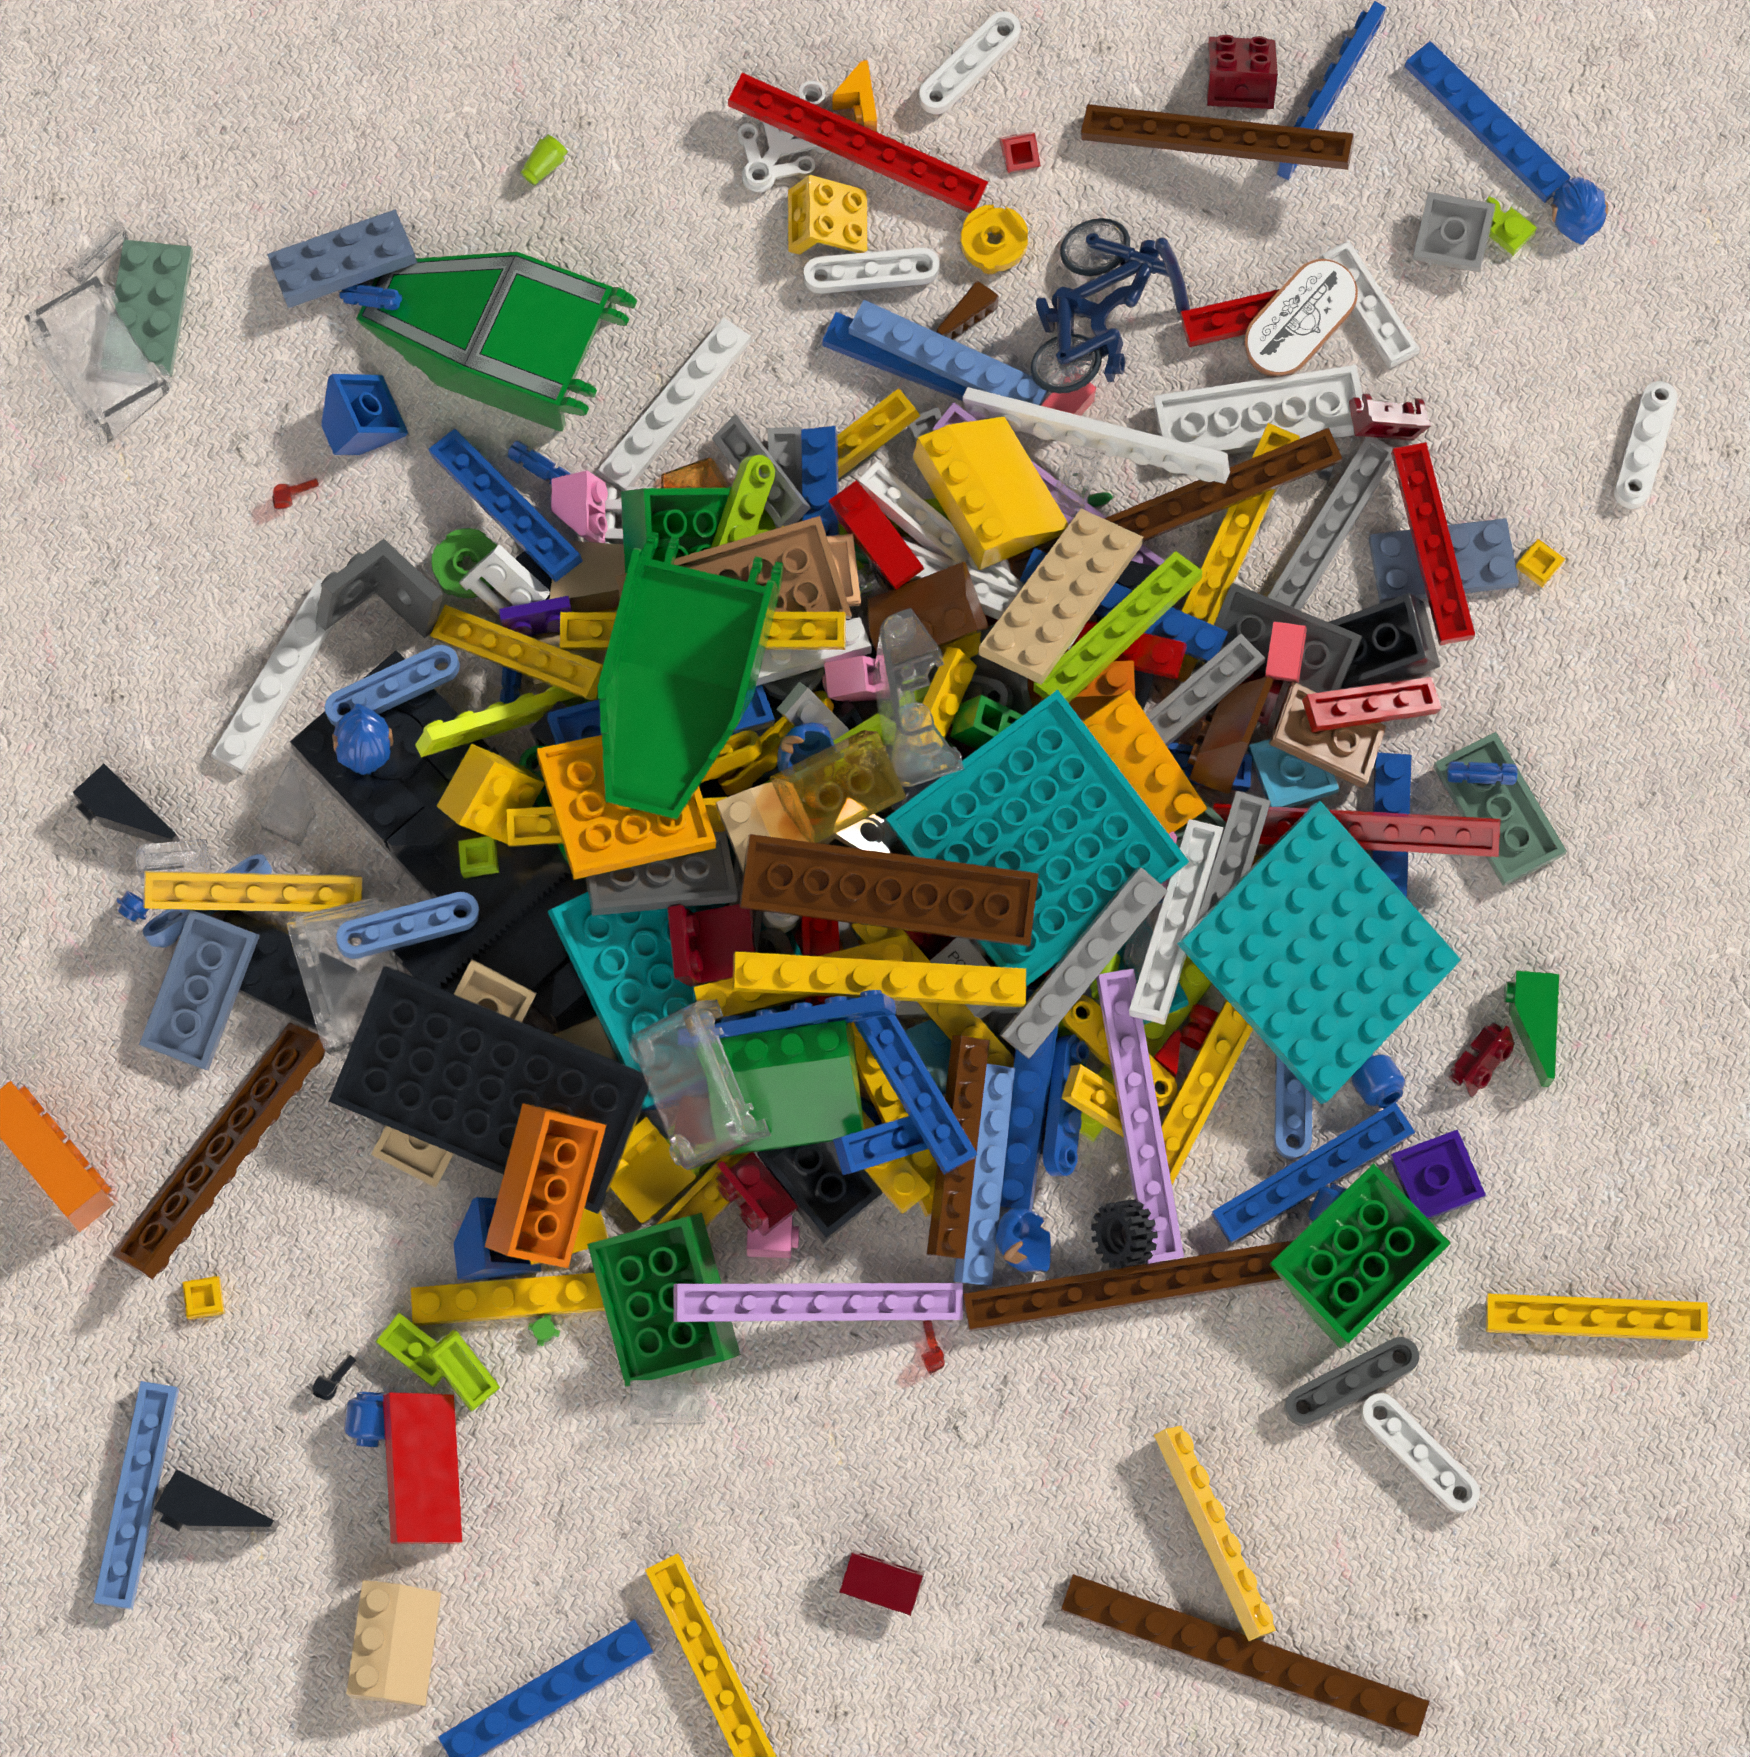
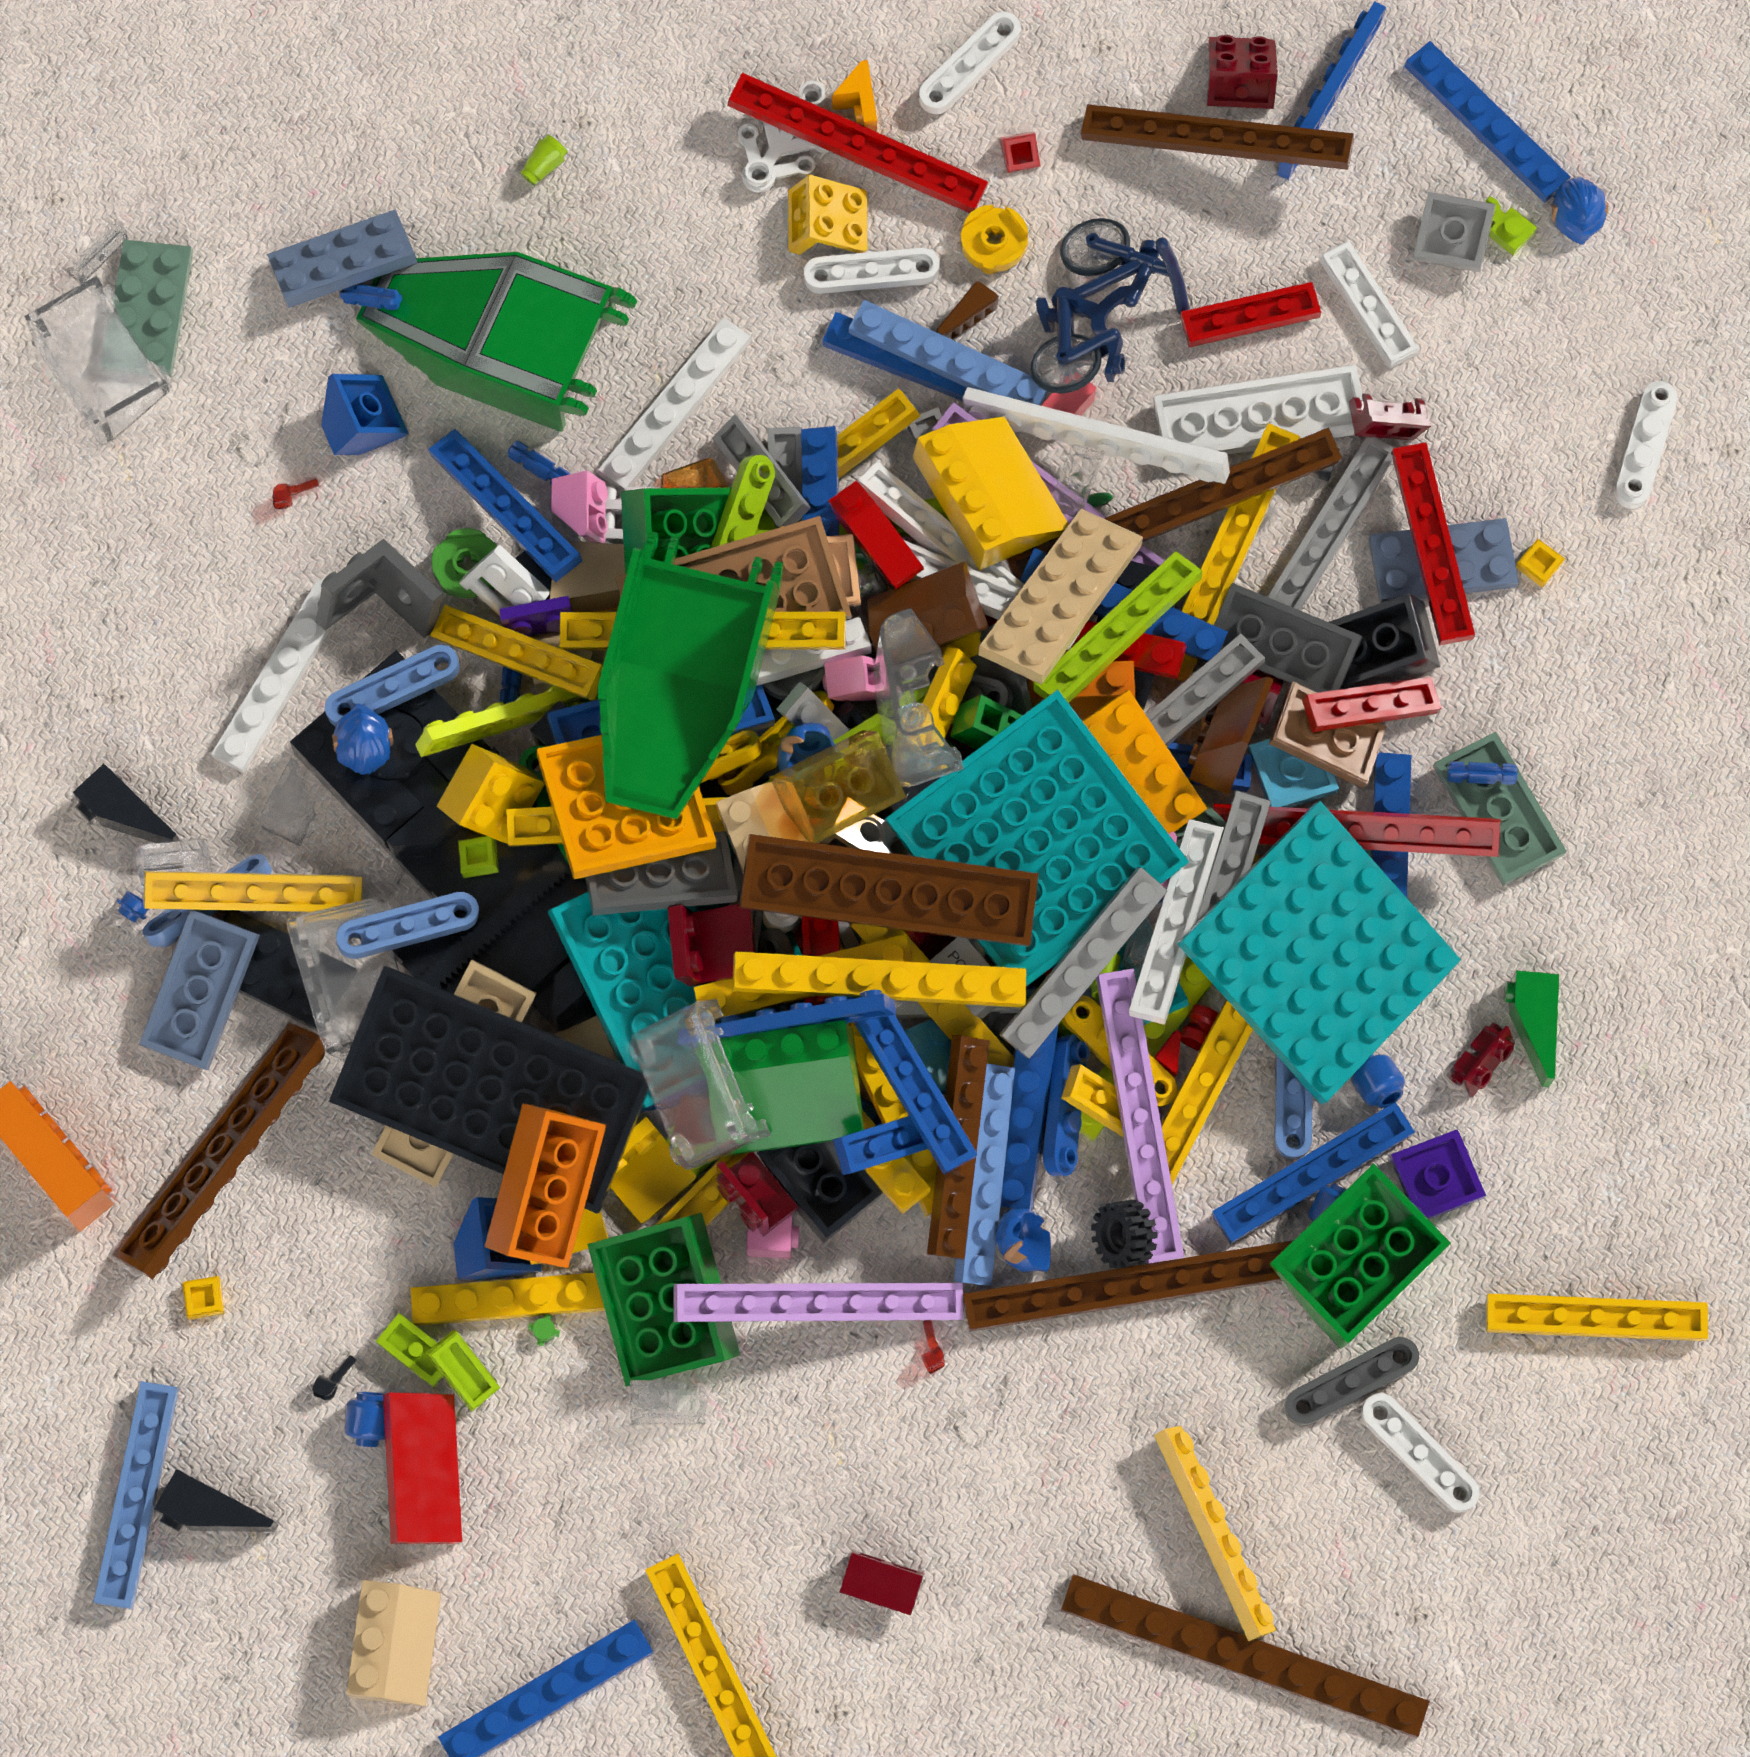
white tile [1244,259,1358,377] -> none
coral piece [1265,622,1307,683] -> none

